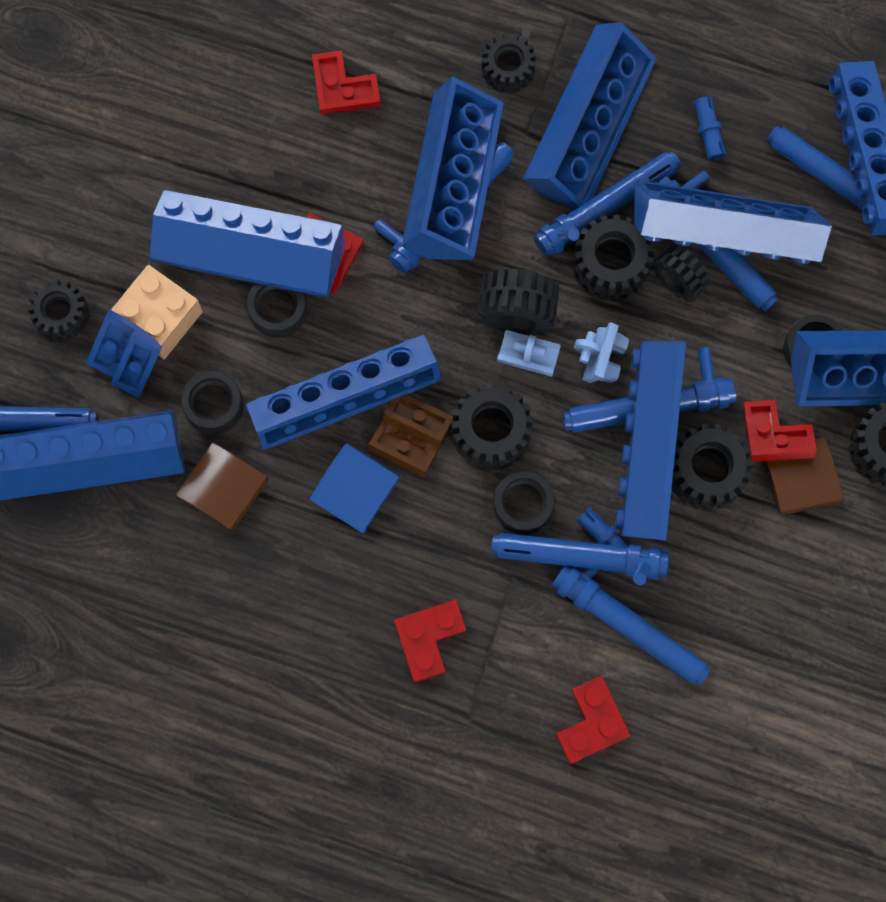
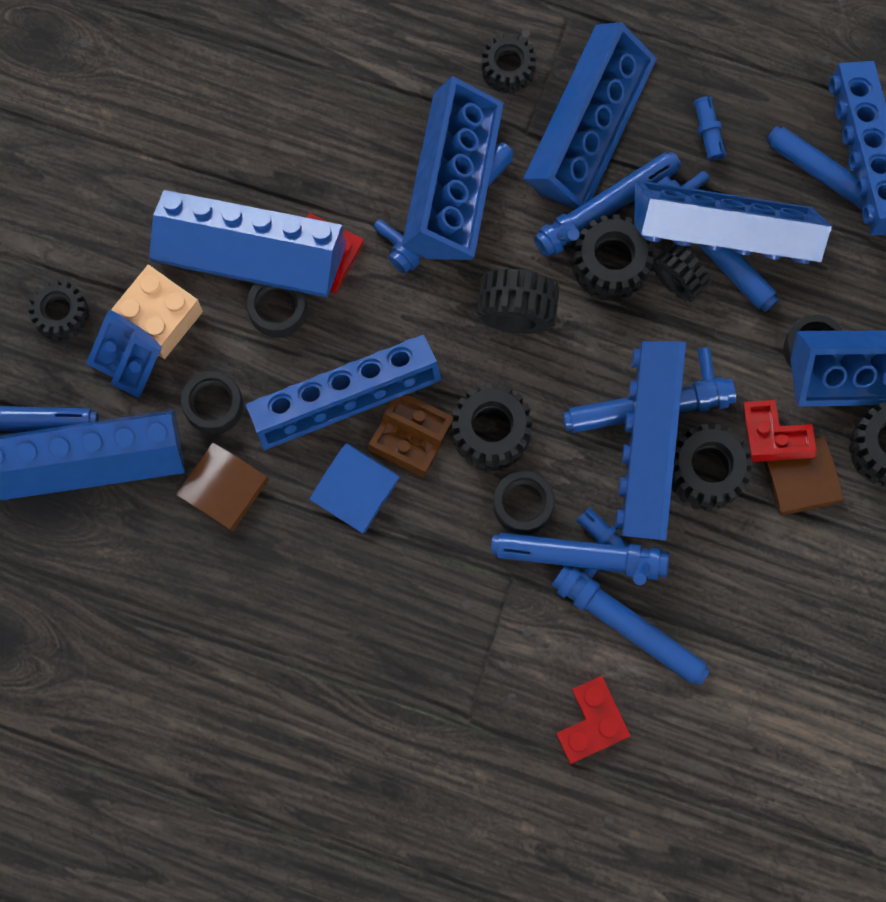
red plate [312,50,381,115] -> none
red plate [394,600,466,683] -> none
light blue hips [497,330,561,377] -> none
light blue hips [574,322,629,383] -> none

